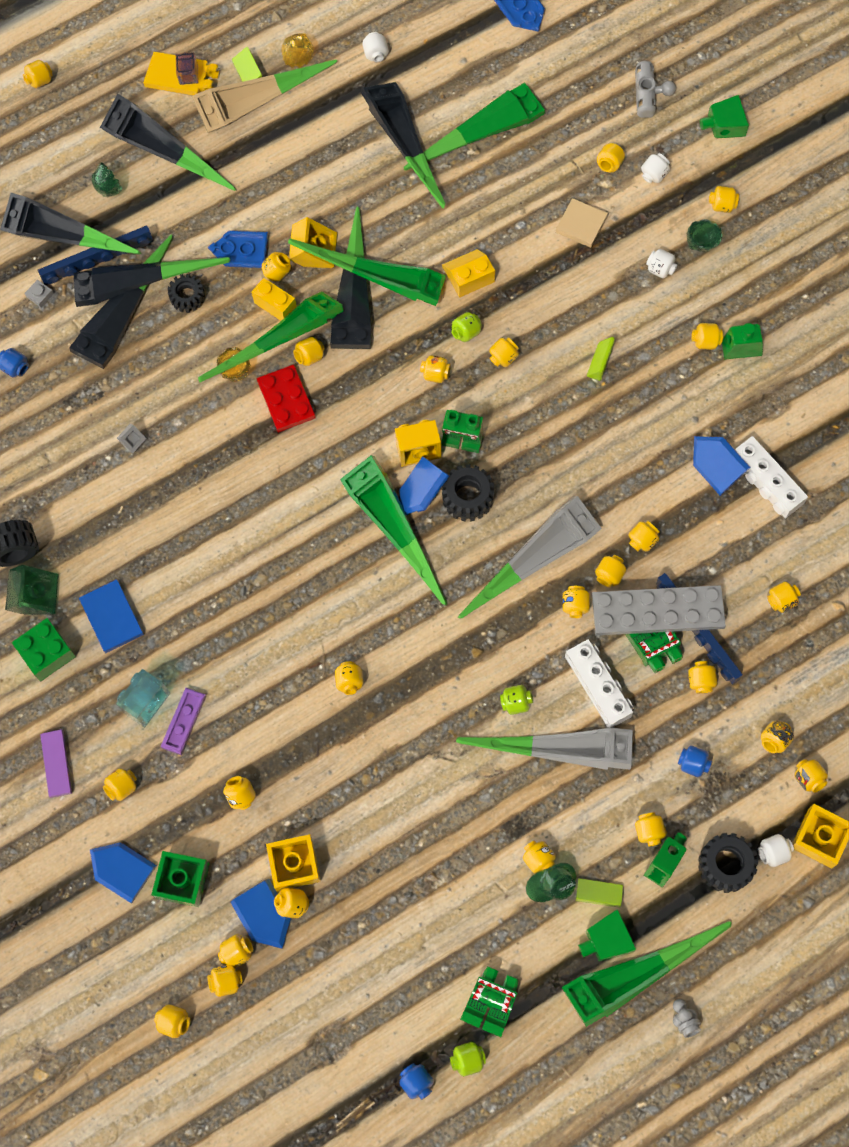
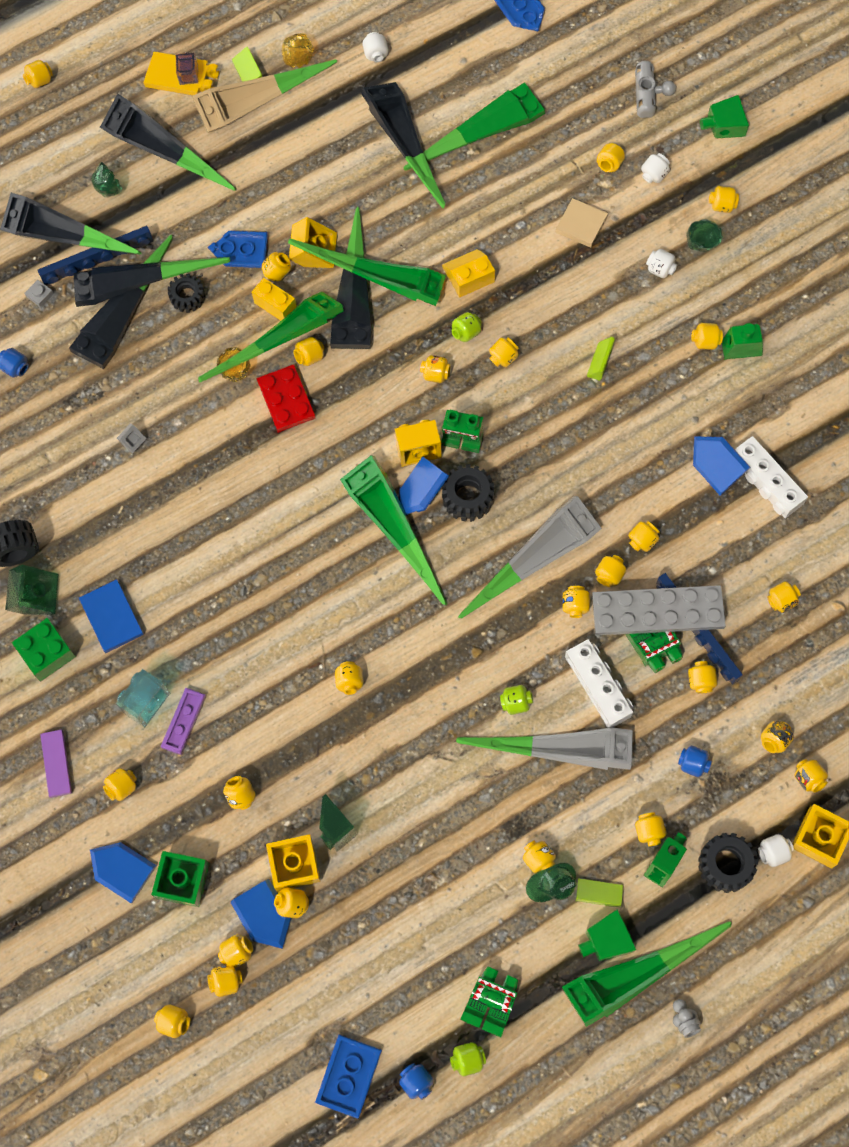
none -> blue tile [315,1035,382,1119]
none -> clear green slope [319,794,357,852]

